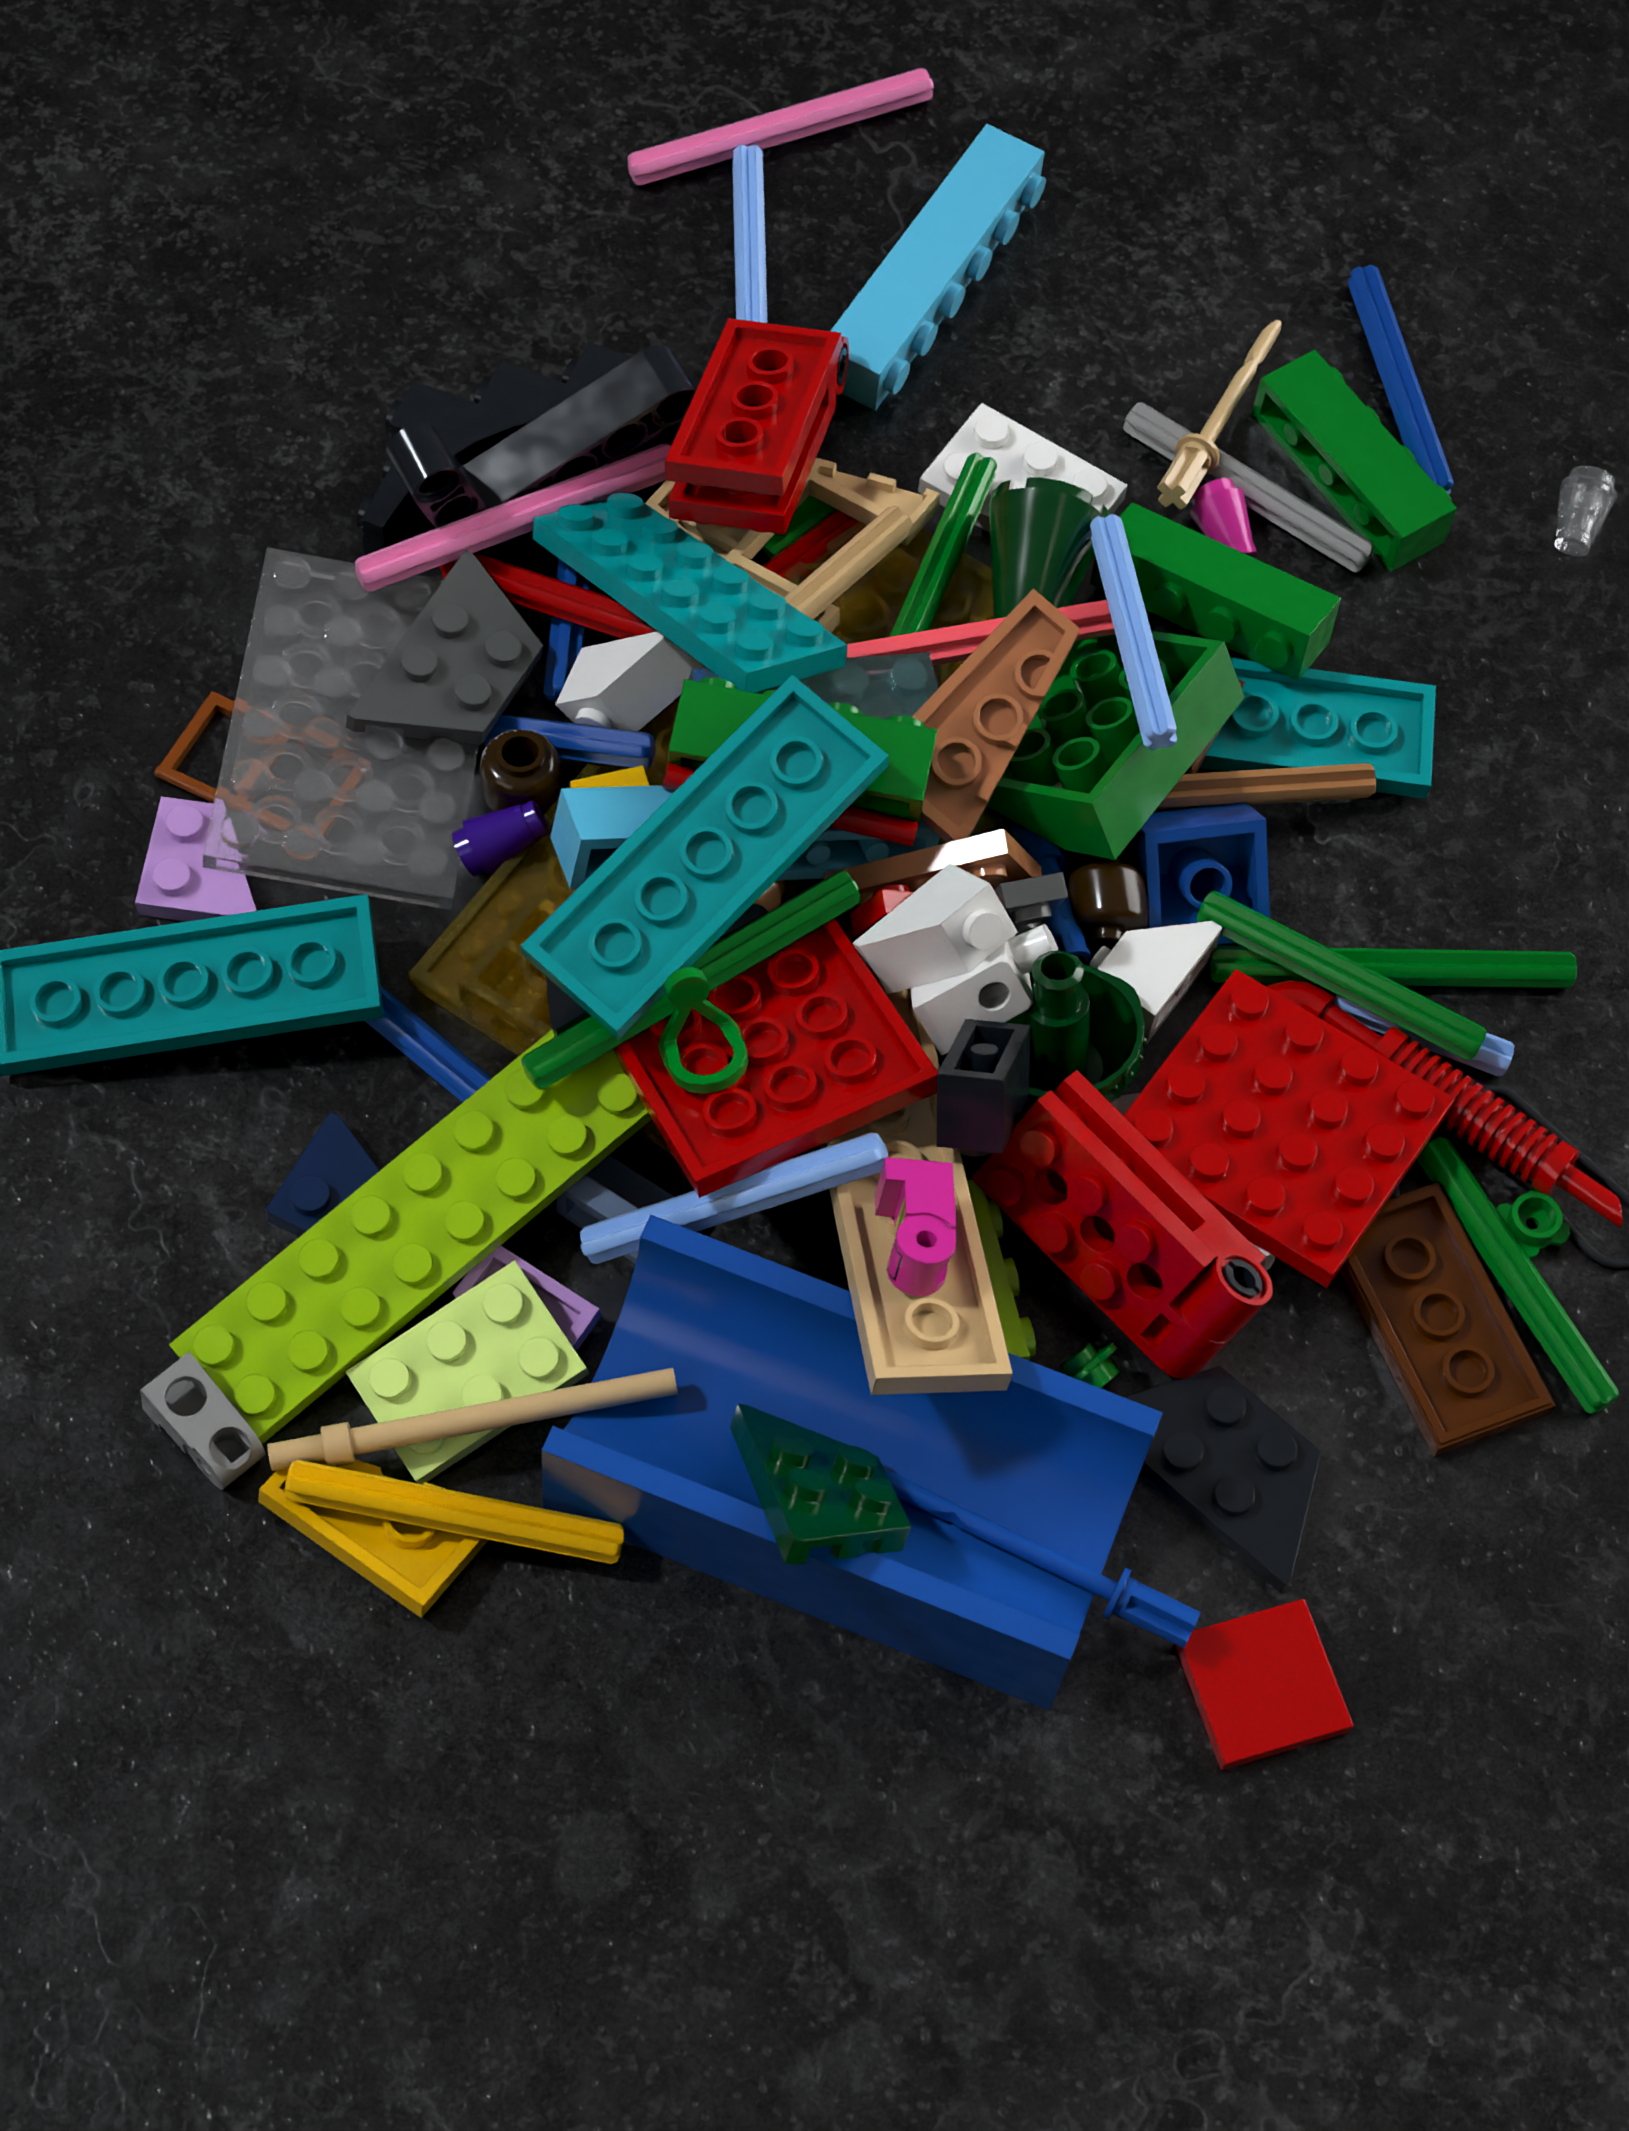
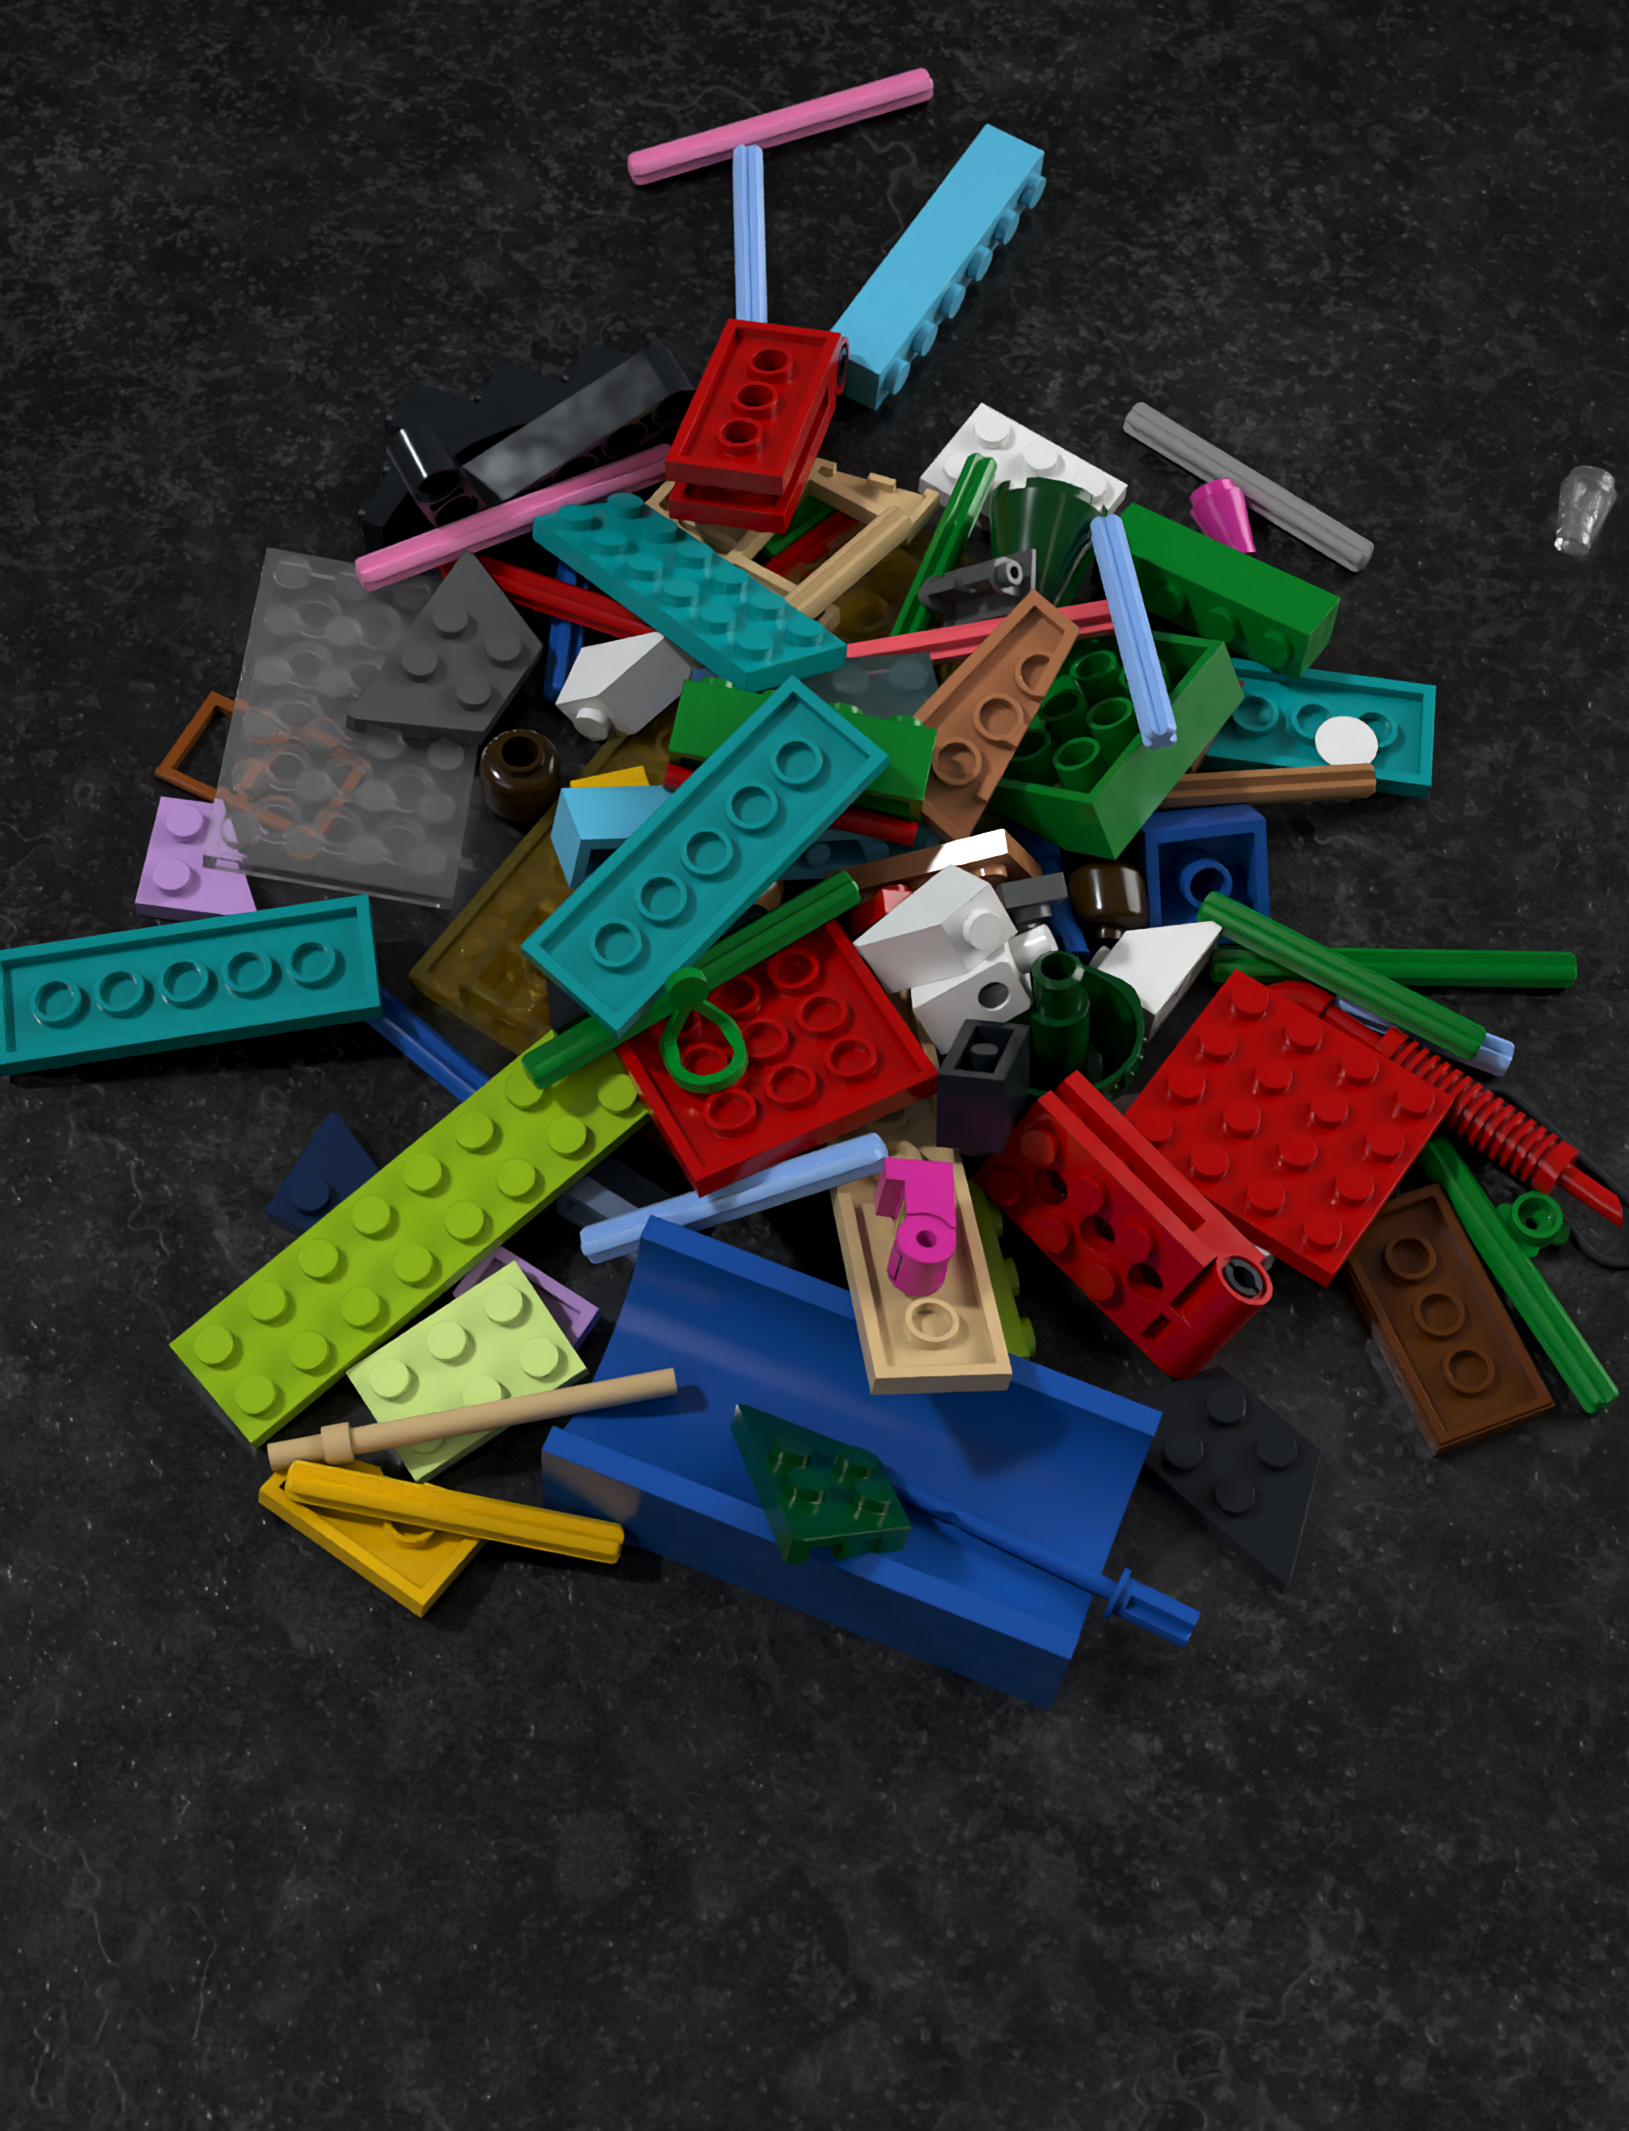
light grey leg [140,1352,266,1490] -> none
dark purple cone [452,800,550,877] -> none
blue axle [484,714,656,770] -> none
green plate [1059,1343,1120,1388] -> none
tan piece [1157,320,1281,510] -> none
red tile [1174,1598,1354,1771] -> none
green brick [1251,350,1457,572] -> none
blue axle [1348,265,1454,494] -> none
none -> dark grey hinge [918,549,1036,628]
none -> white sticker [1315,716,1378,765]

